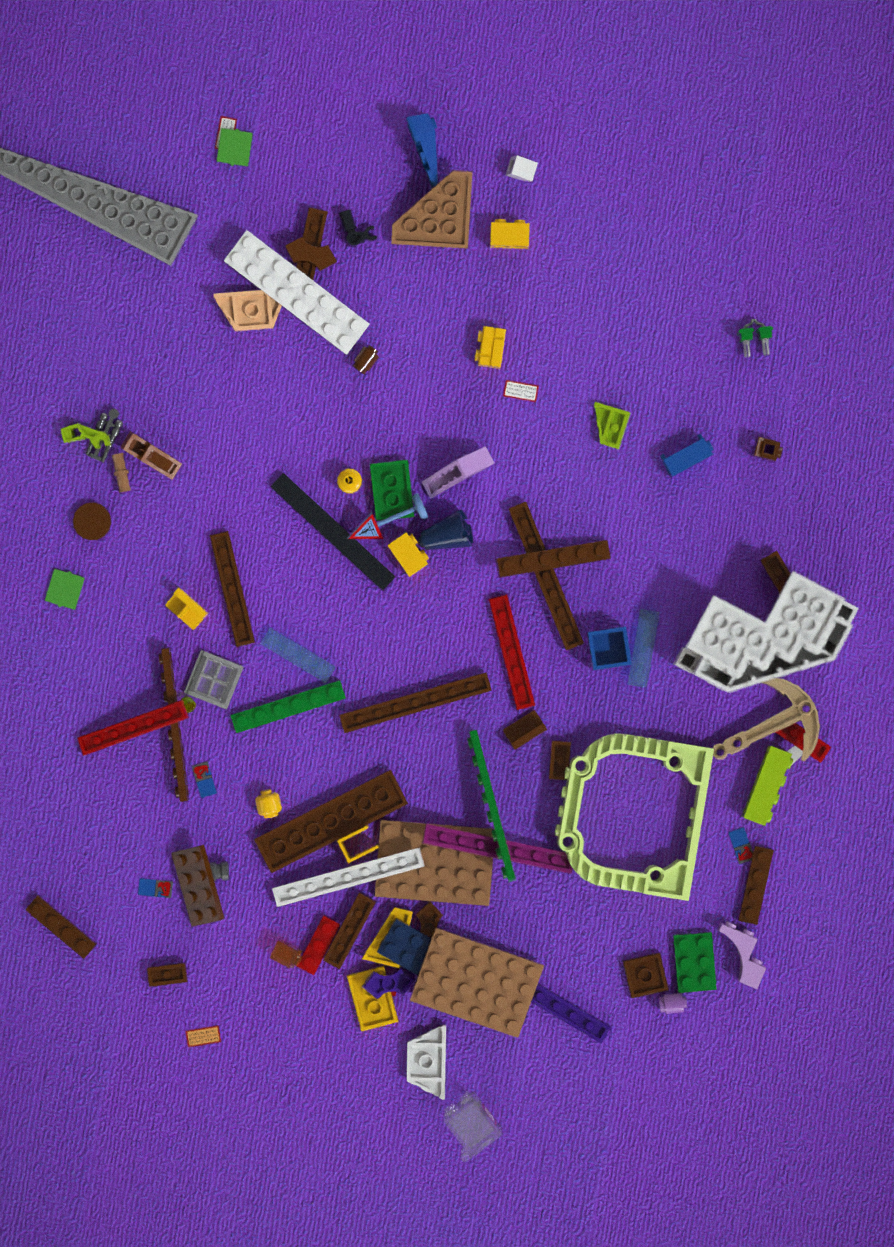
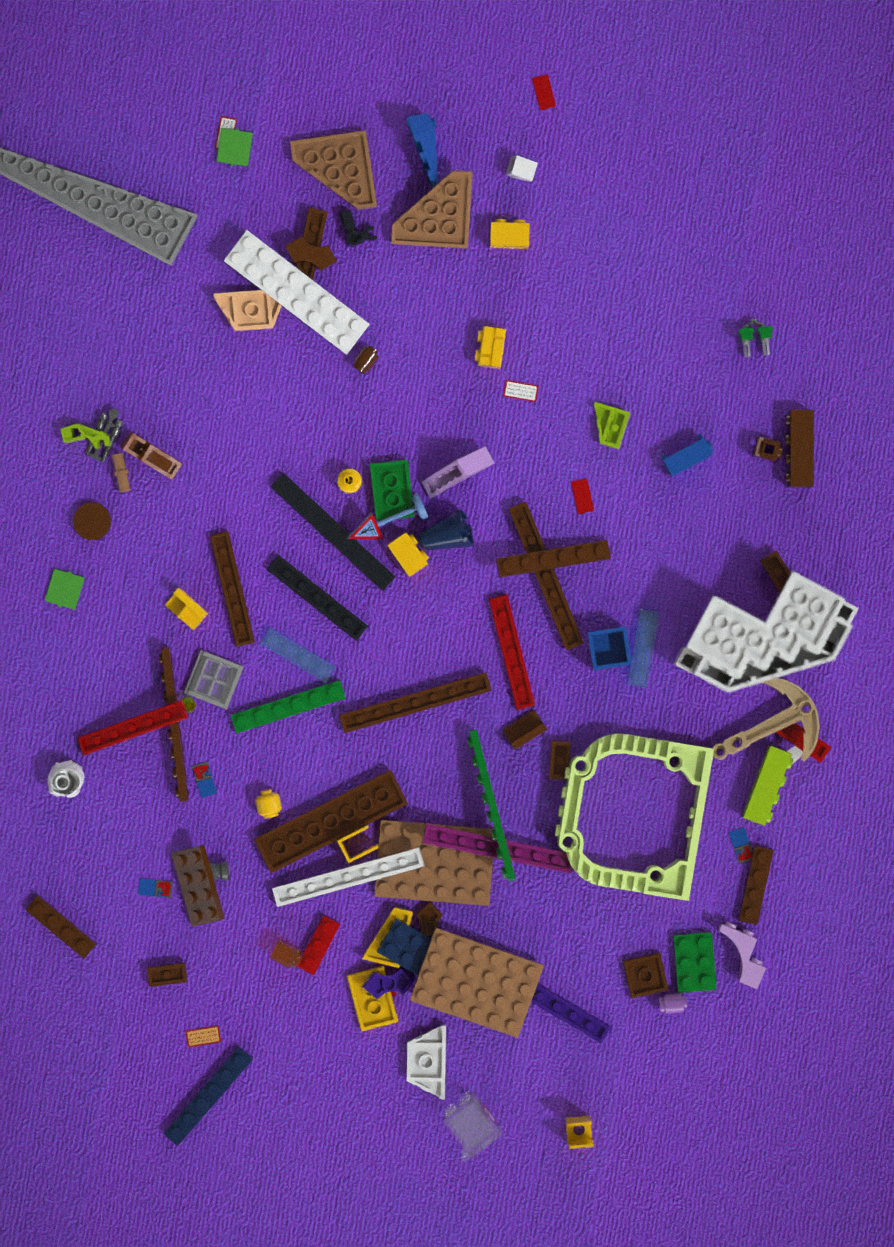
reddish brown plate [323,892,376,969] -> none
none -> white hair [47,760,85,798]
none -> dark blue plate [163,1046,254,1146]
none -> black tile [266,555,368,641]
none -> medium nougat plate [290,130,377,210]
none -> red sticker [532,74,556,110]
none -> yellow piece [565,1116,594,1149]
none -> red sticker [571,478,594,514]
none -> reddish brown brick [785,410,814,488]

